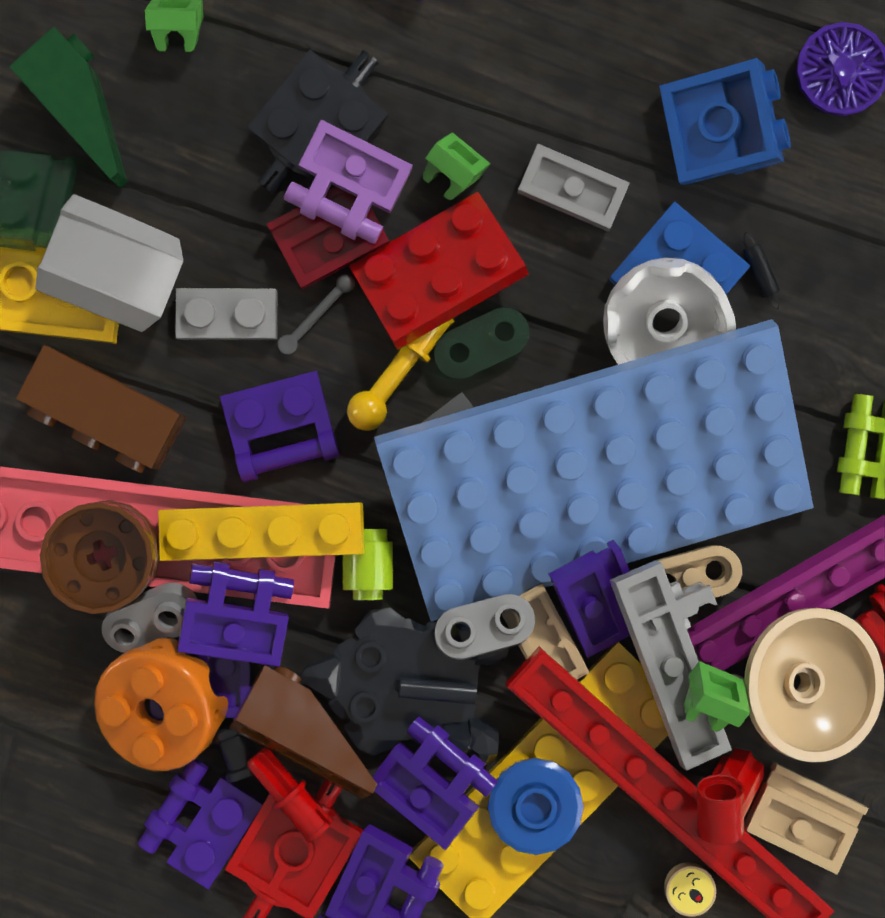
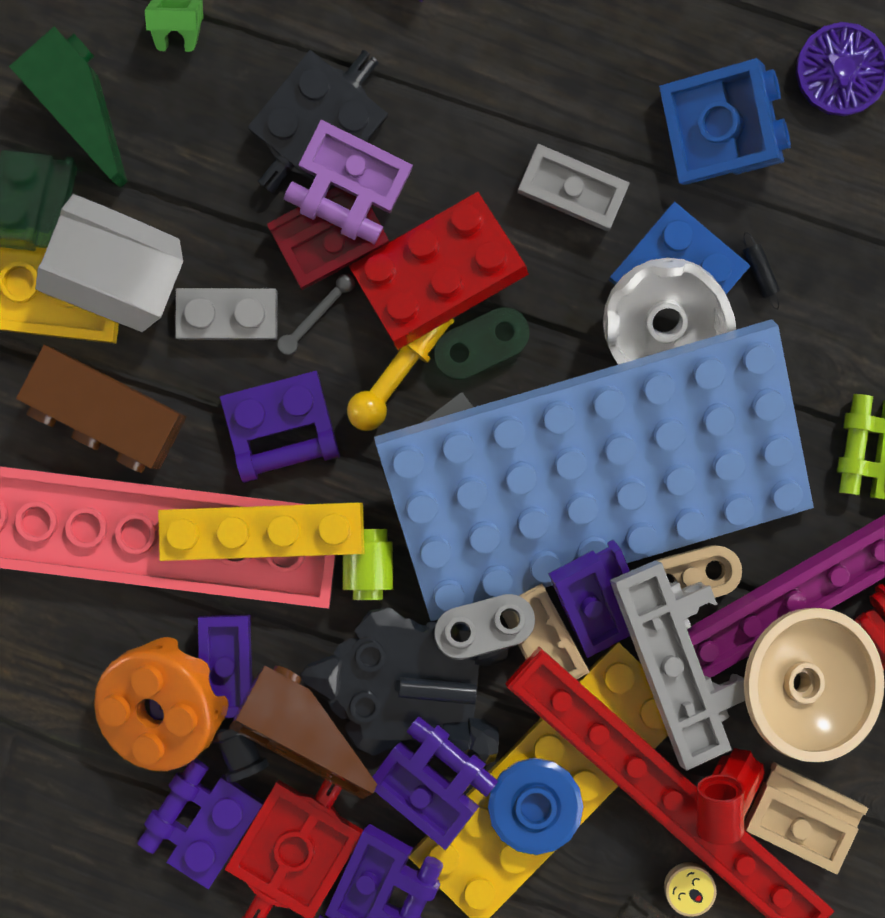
reddish brown wheel [40,500,160,614] -> none
light grey plate [102,583,197,653] -> none
dark purple plate [177,562,294,667] -> none
red axle [247,748,333,843] -> none
bright green tile [423,132,491,200] -> none
bright green tile [684,661,750,732] -> none

